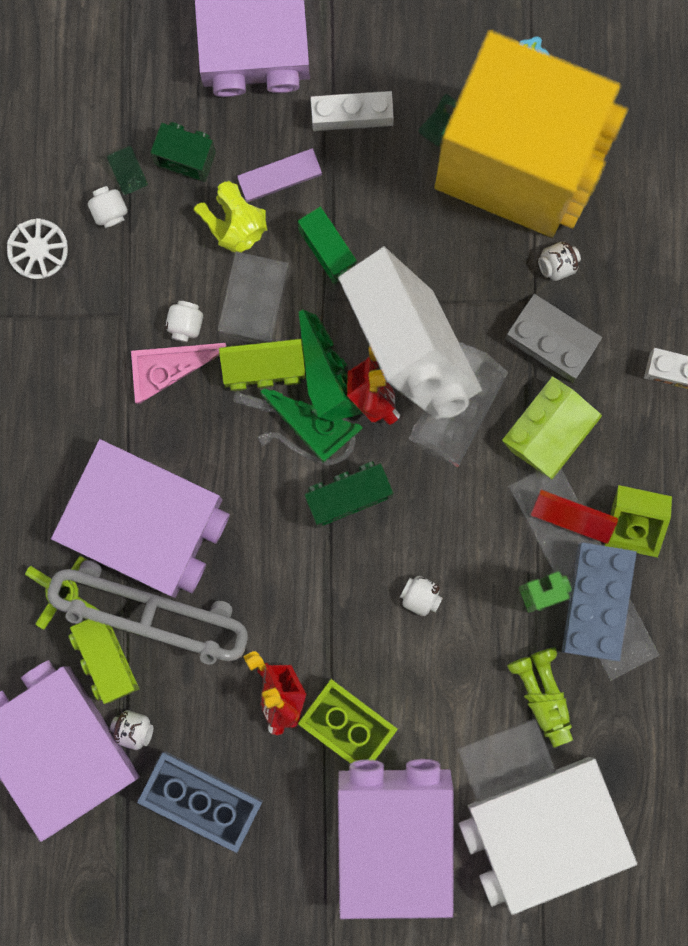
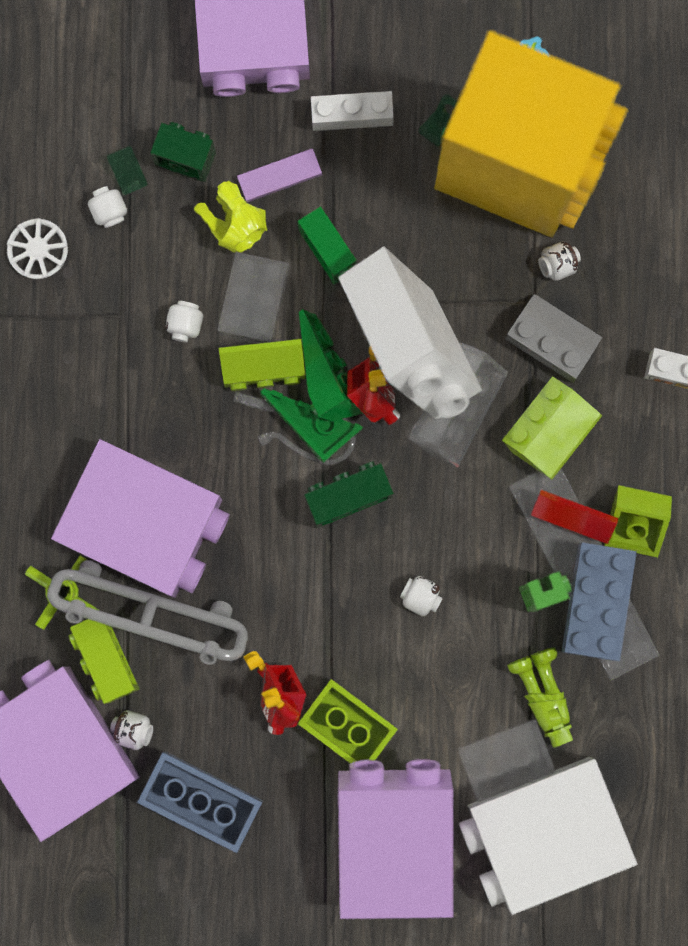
bright pink wing [131,343,226,404] -> none

